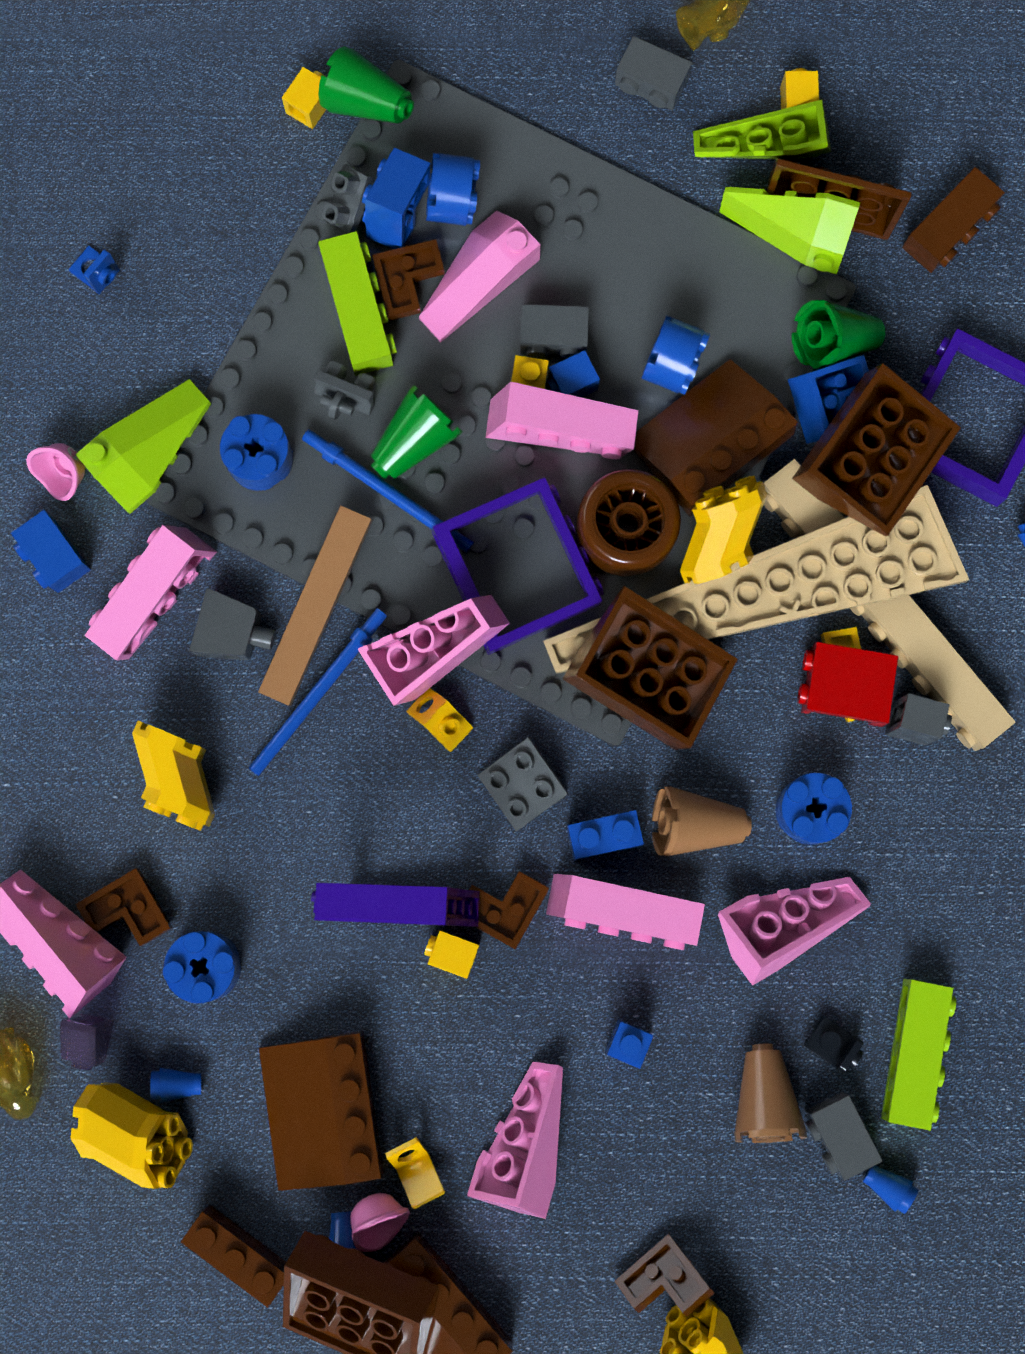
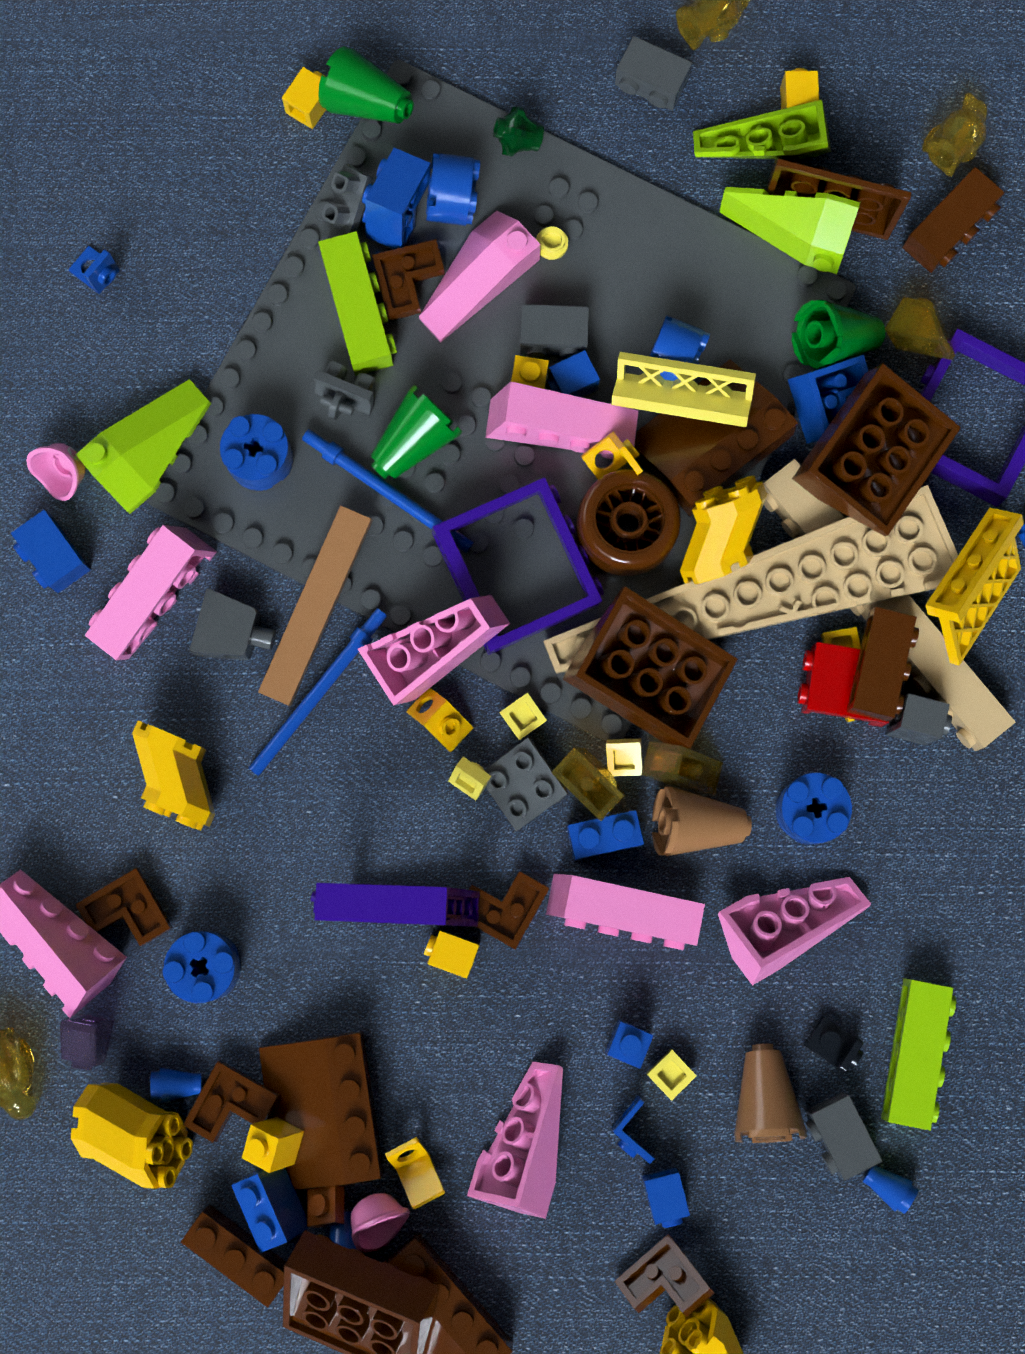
none -> reddish brown plate [183,1061,281,1143]
none -> blue brick [231,1168,309,1253]
none -> yellow brick [242,1117,304,1173]
none -> dark orange plate [307,1185,344,1228]
none -> light yellow plate [448,757,491,801]
none -> dark green rock [493,106,544,156]
none -> light yellow plate [499,693,547,740]
none -> light yellow plate [536,226,568,260]
none -> clear yellow slope [551,747,625,821]
none -> yellow bracket [581,431,643,479]
none -> light yellow plate [606,738,643,776]
none -> light yellow fence [611,352,756,427]
none -> blue bracket [611,1095,655,1164]
none -> clear yellow slope [641,741,723,796]
none -> blue brick [642,1168,690,1228]
none -> light yellow plate [646,1049,697,1101]
none -> reddish brown brick [846,607,919,722]
none -> clear yellow slope [885,297,955,360]
none -> clear yellow animal [922,92,987,176]
none -> yellow fence [925,508,1024,666]

